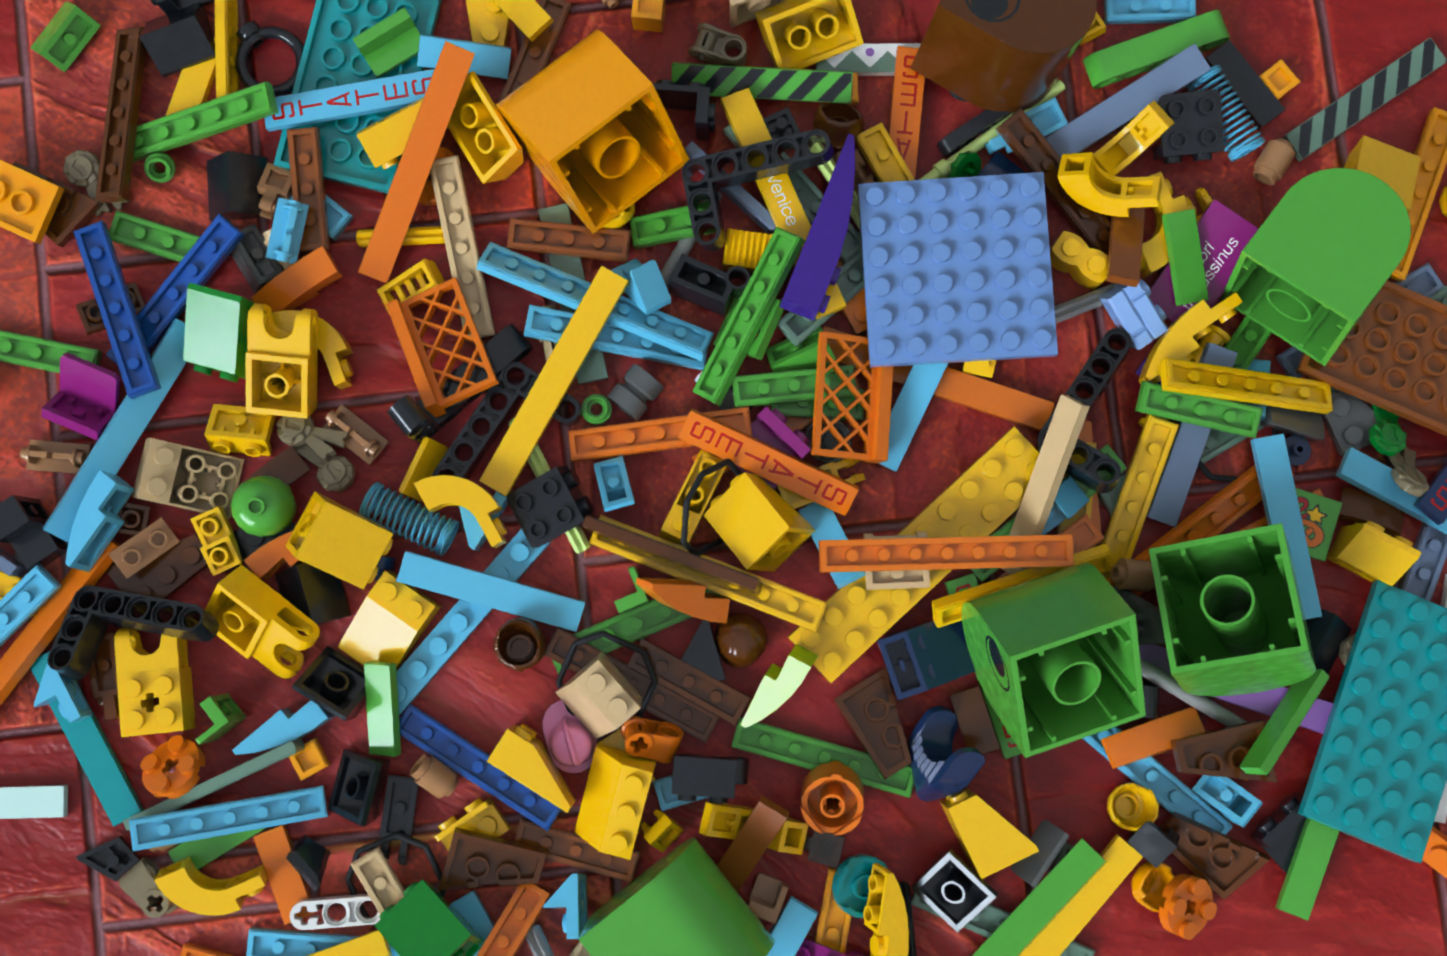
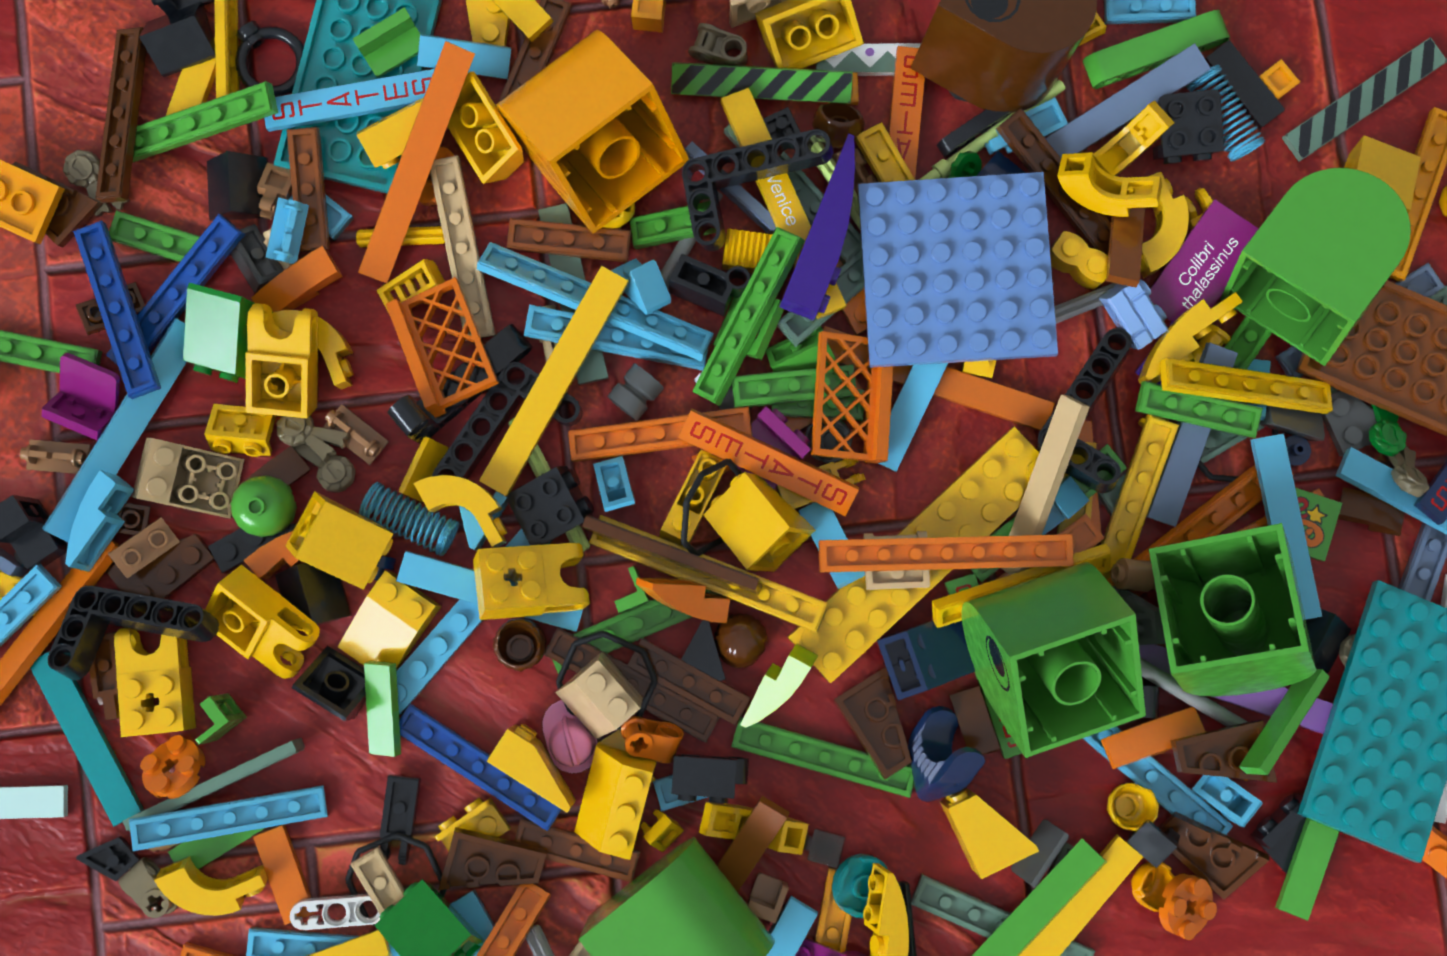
bright green panel [31,1,101,72] -> none
medium azure slope [34,664,93,723] -> none
bright green plate [144,152,176,183] -> none
yellow slope [190,505,243,576] -> none
medium azure slope [232,700,335,755] -> none
black piece [286,835,330,892] -> none
light orange tile [289,738,331,781] -> none
black slope [328,749,391,826] -> none
medium nougat brick [410,754,458,799] -> none
medium azure slope [543,873,588,939] -> none
bright green plate [581,394,612,425] -> none
black bracket [653,80,716,141] -> none
orange brick [801,761,864,836] -> none
black slope [911,849,998,933] -> none
bright green tile [1162,209,1209,306] -> none
medium nougat brick [1253,138,1296,185] -> none
yellow slope [1326,521,1422,586] -> none
none -> yellow brick [473,543,590,620]

